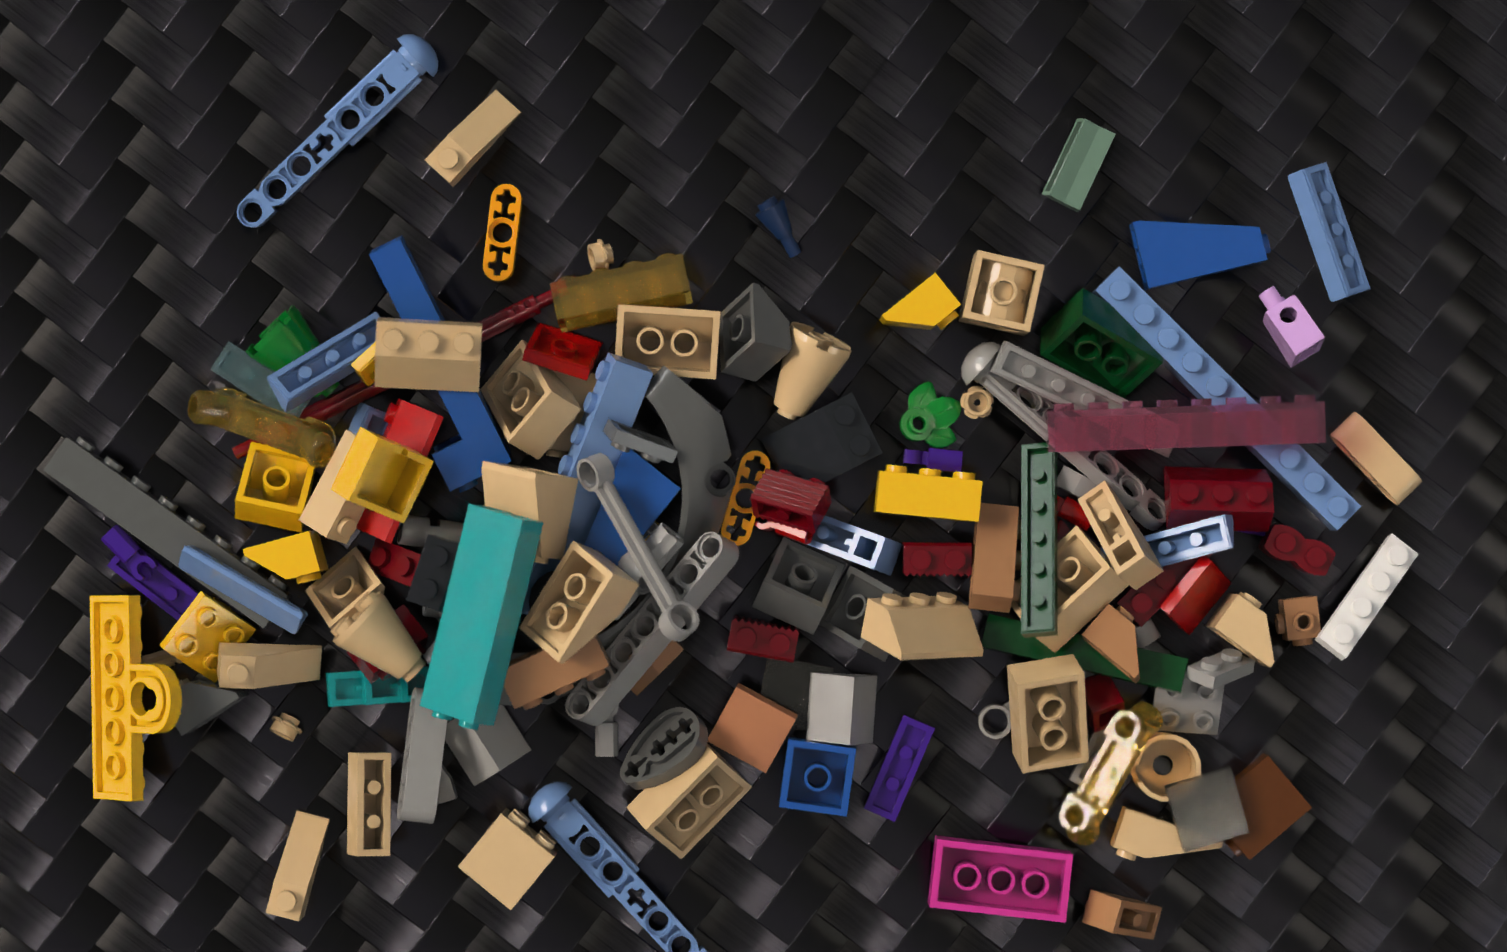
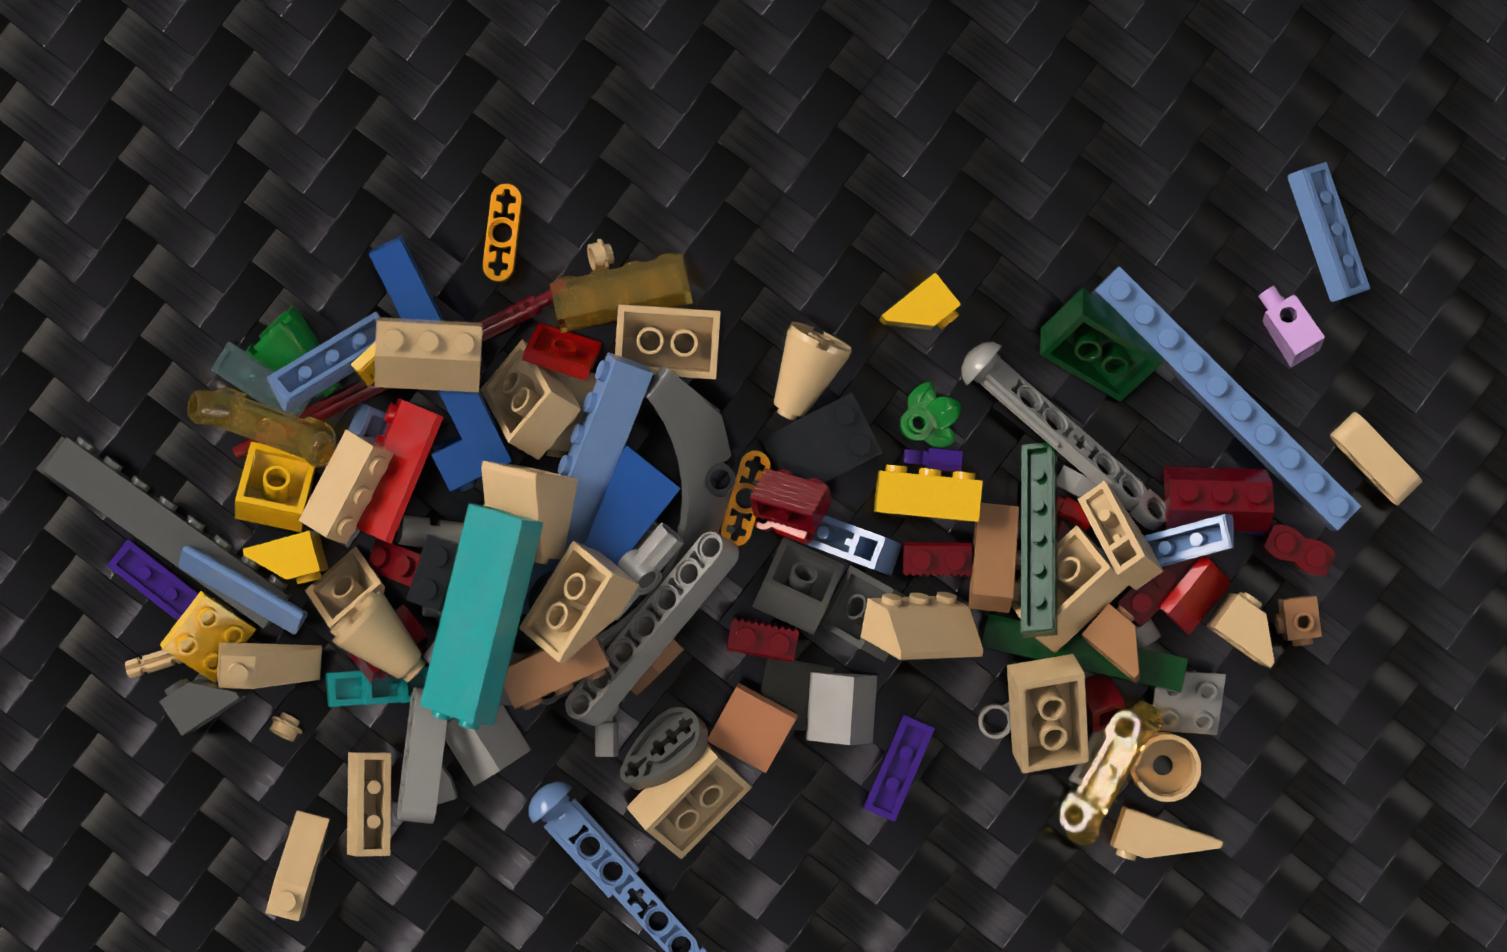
yellow plate [90,595,182,801] -> none
dark purple bar [101,524,158,581] -> none
medium blue piece [236,34,438,228] -> none
yellow piece [331,427,434,523] -> none
tan slope [425,90,521,187] -> none
tan brick [458,808,559,910] -> none
light grey piece [577,453,699,642] -> none
dark grey plate [603,419,678,464] -> none
dark grey slope [719,283,792,382] -> none
dark blue cone [755,196,802,258] -> none
blue brick [779,737,856,817] -> none
dark pink brick [928,835,1073,923] -> none
tan brick [958,250,1045,336] -> none
tan plate [960,386,994,419] -> none
light grey tile [989,341,1183,458] -> none
sand green piece [1042,118,1116,212] -> none
clear pink brick [1046,395,1326,452] -> none
medium nougat slope [1082,889,1162,940] -> none
blue slope [1129,221,1271,290] -> none
clear smoke tile [1164,766,1250,853] -> none
light grey plate [1186,648,1255,689] -> none
reddish brown brick [1201,753,1312,860] -> none
white plate [1315,533,1418,661] -> none

